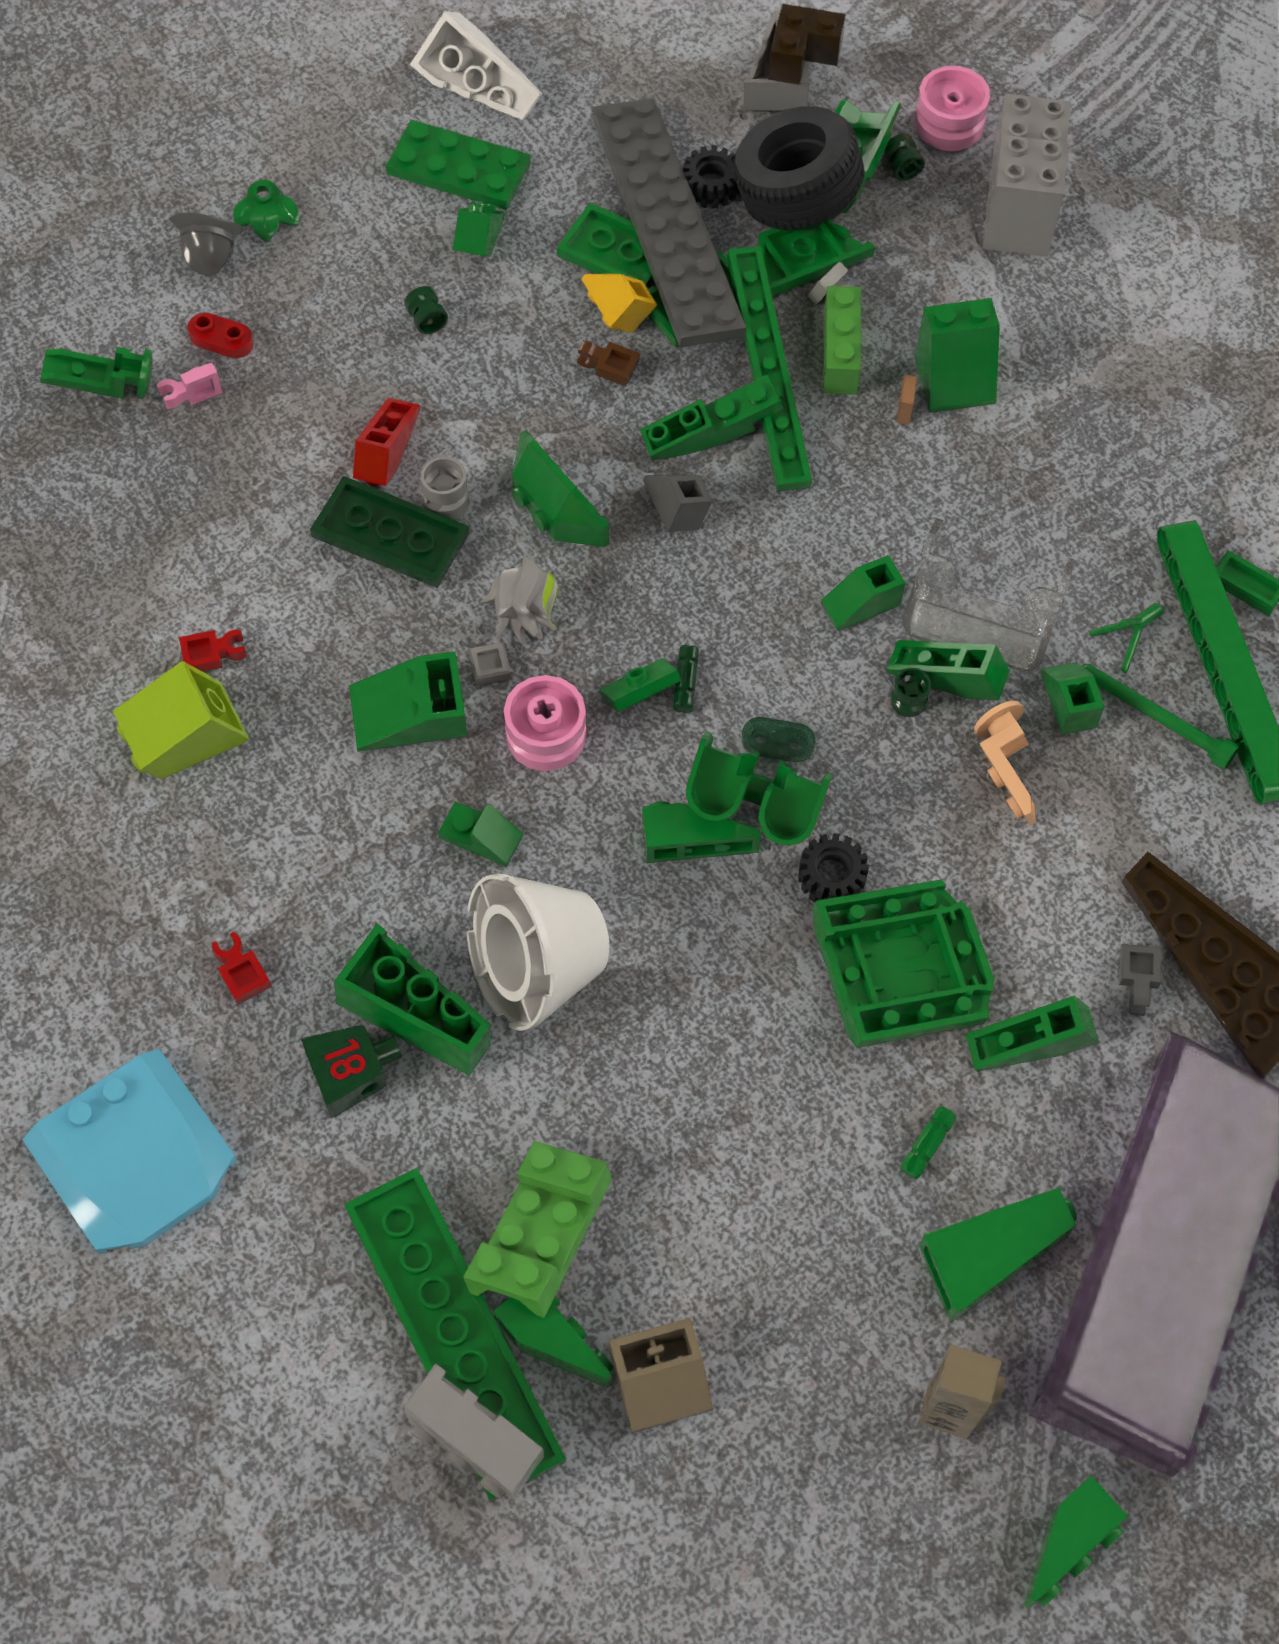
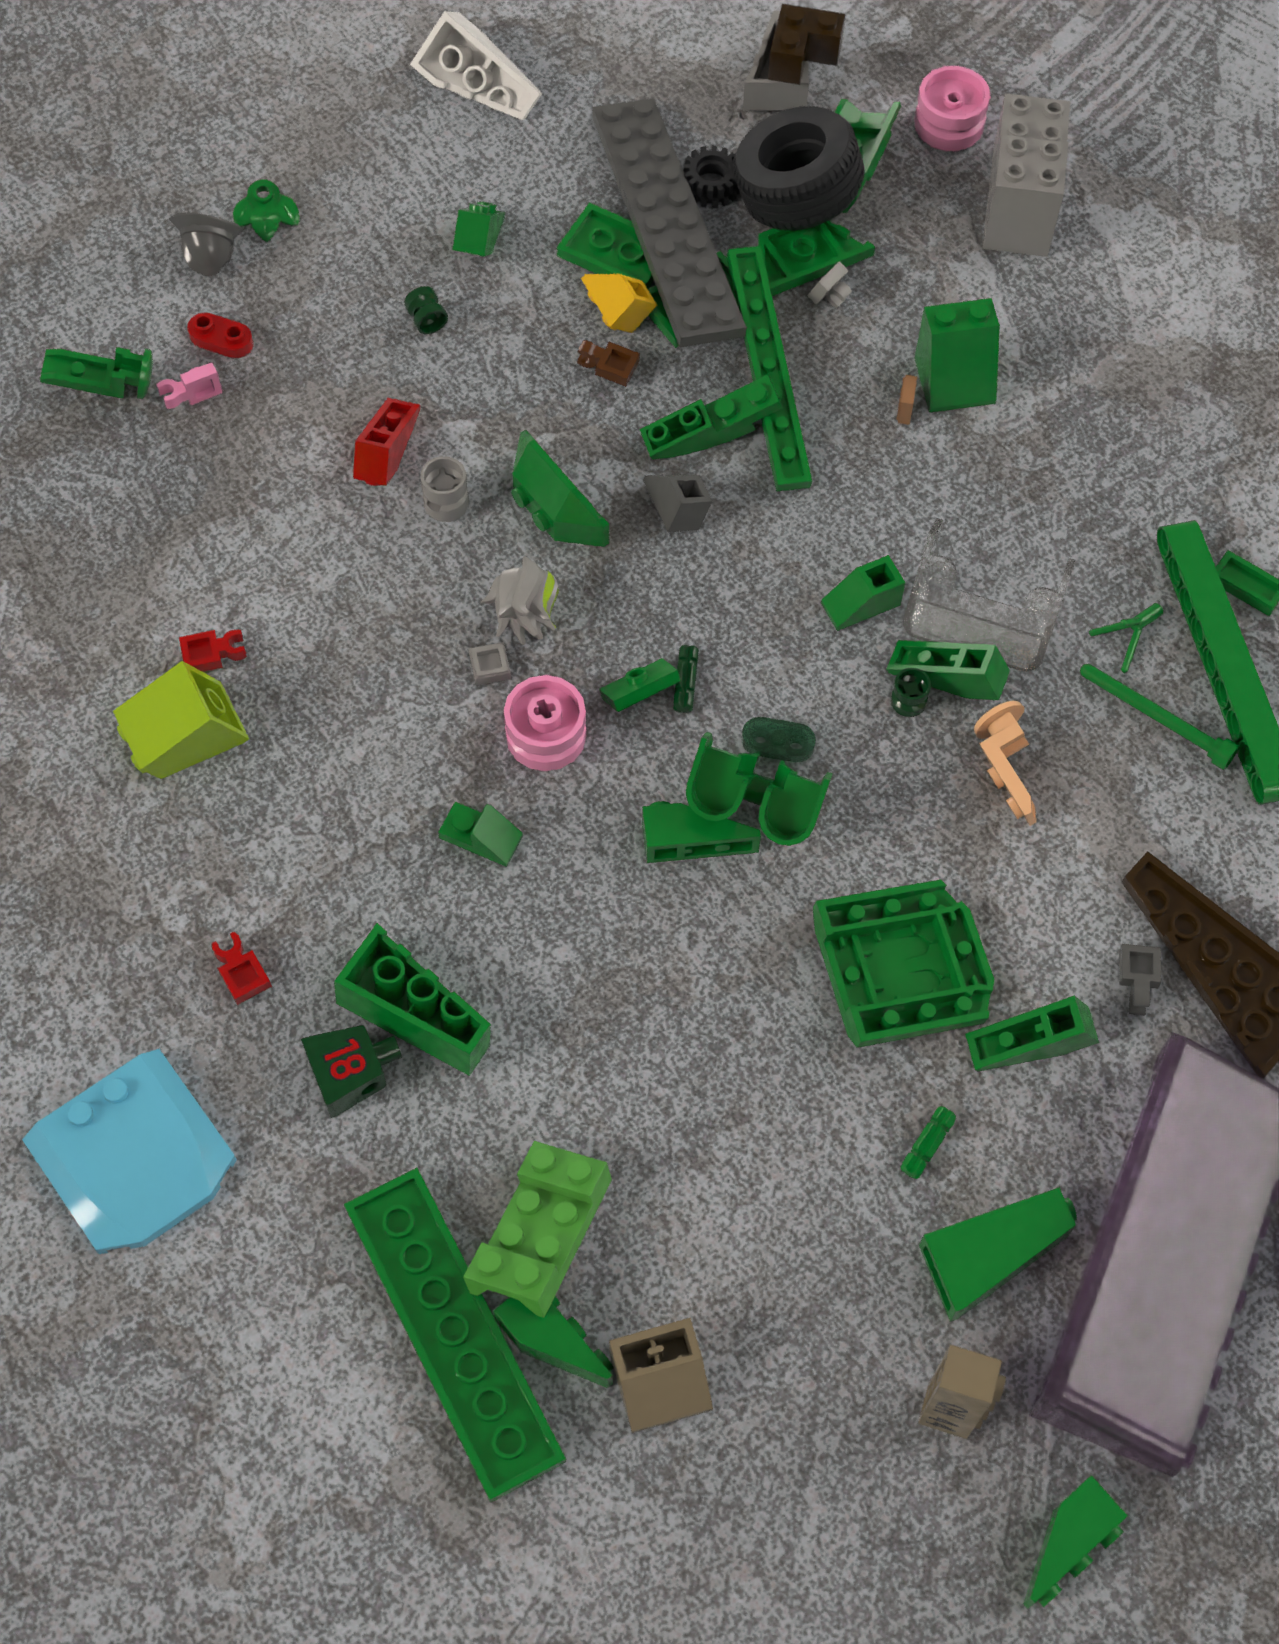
dark green plate [310,476,470,588] -> none
green slope [349,651,468,752] -> none
green plate [386,119,531,210] -> none
light grey wedge [404,1364,544,1500] -> none
white cone [467,873,609,1031] -> none
black tyre [798,833,869,902] -> none
bright green brick [823,286,861,395] -> none
dark green wheel [884,133,925,181] -> none
green slope [1040,662,1105,735] -> none

